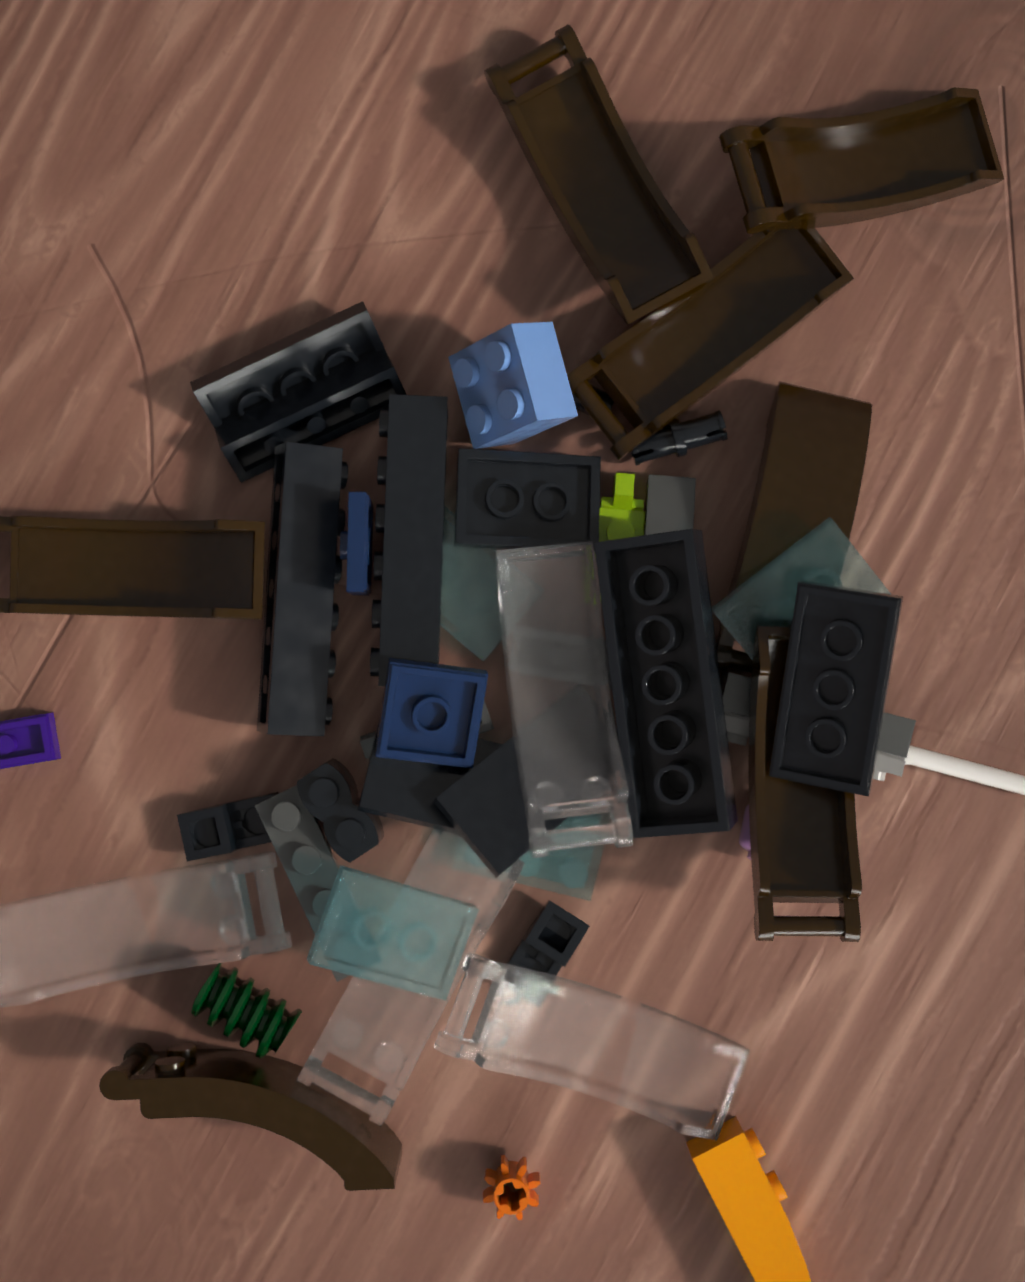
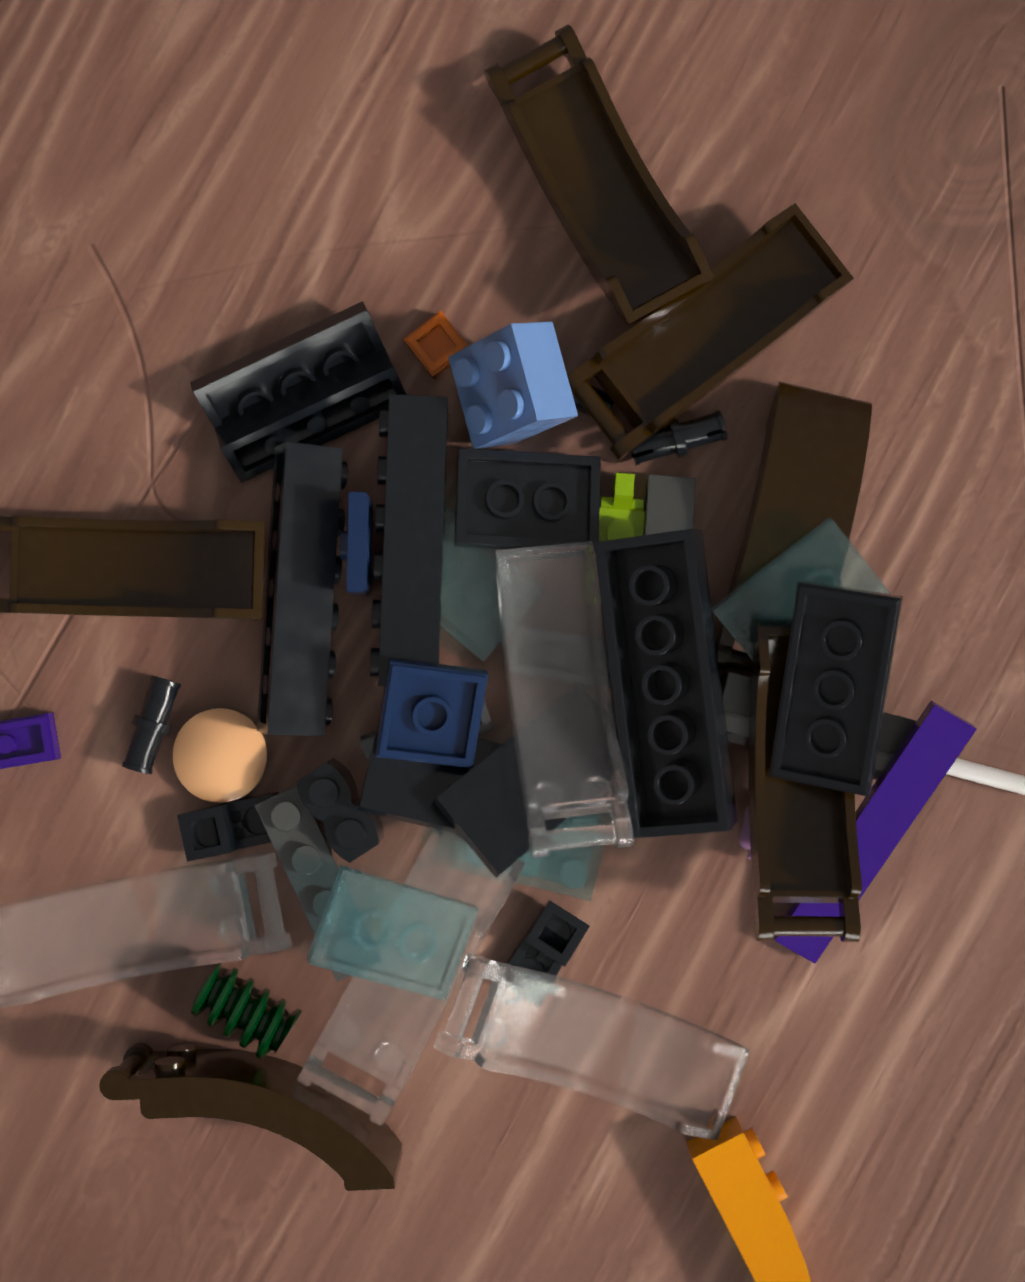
orange gear [483,1155,541,1221] -> none
dark brown windscreen [719,87,1004,234] -> none
none -> black pin [122,675,181,775]
none -> light nougat dish [173,708,267,803]
none -> orange tile [404,310,468,379]
none -> dark purple tile [774,700,977,963]

